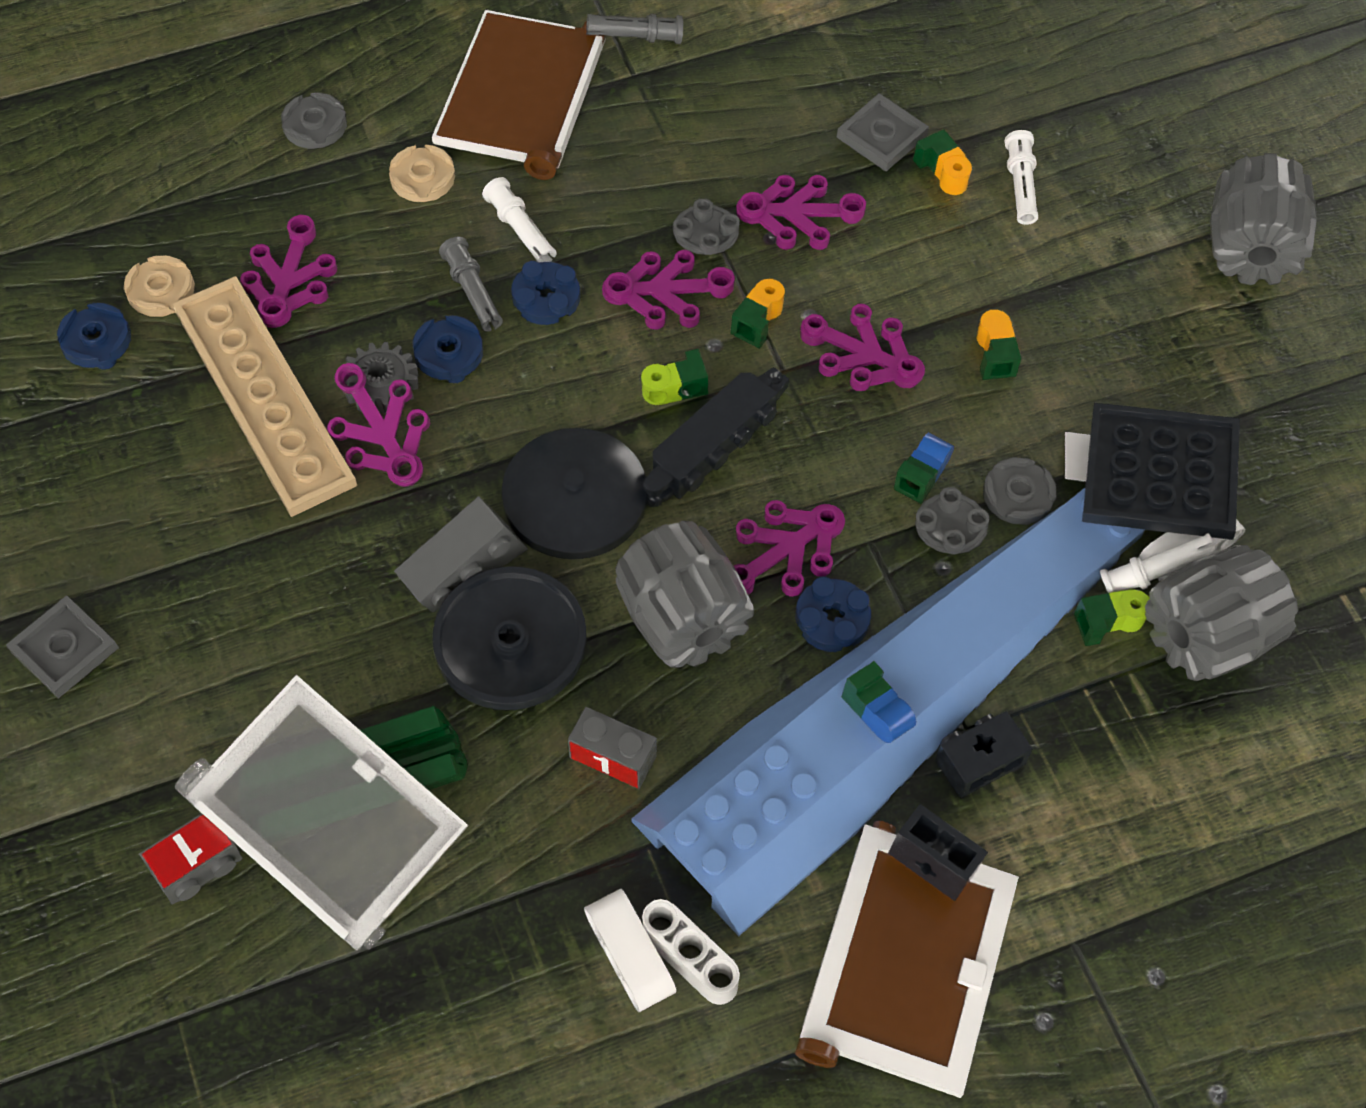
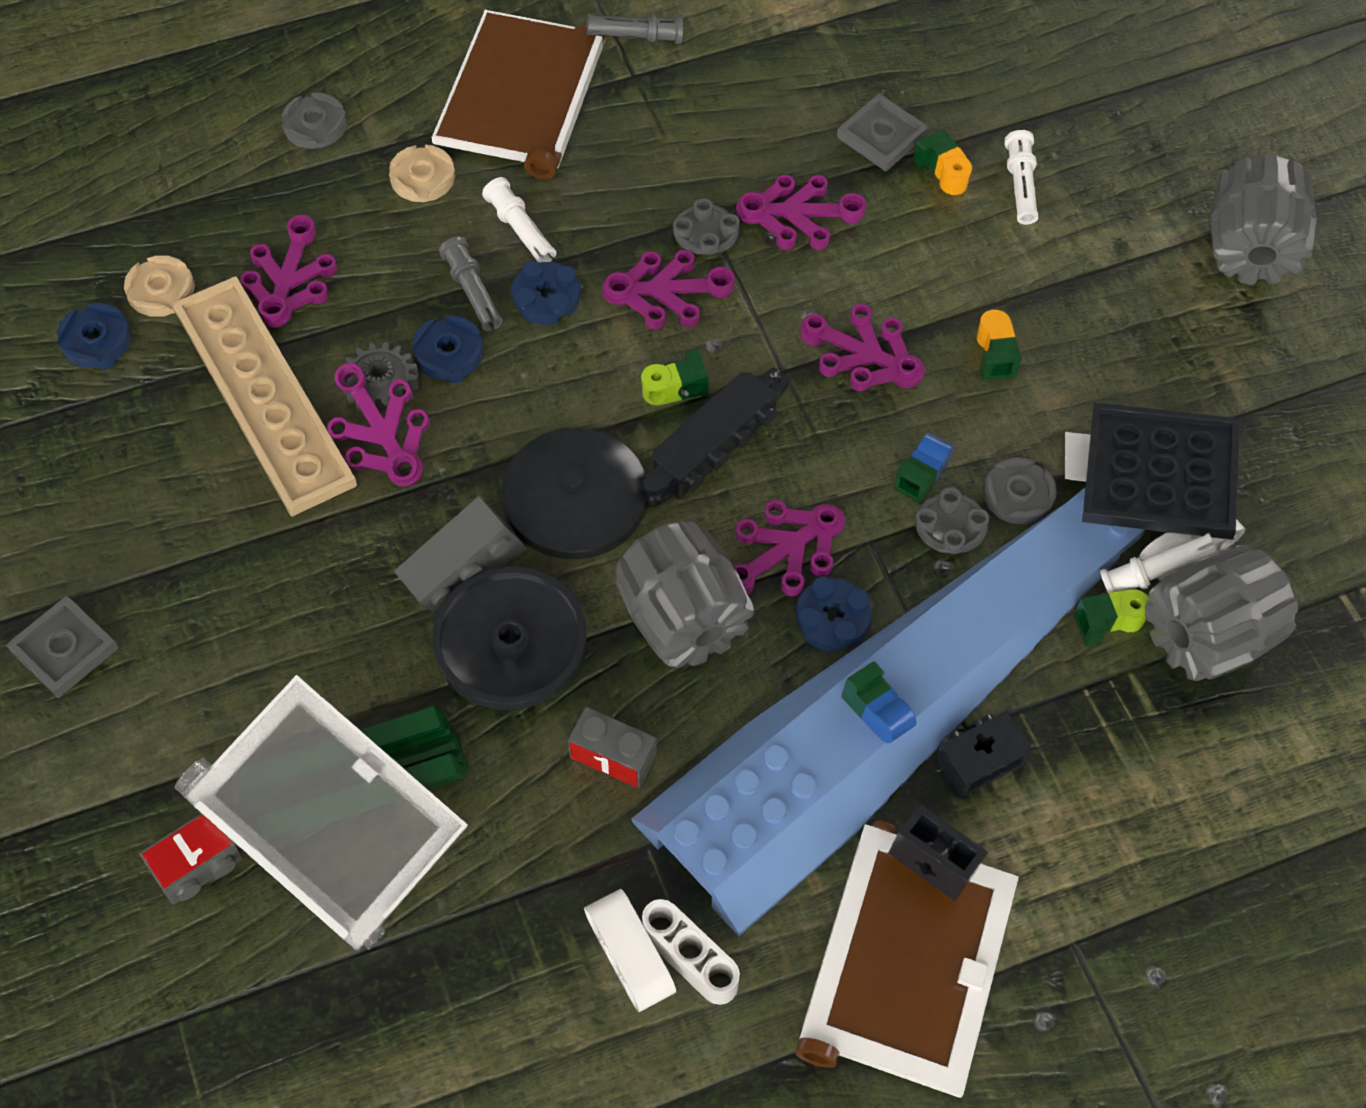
leg [730,279,785,349] -> none

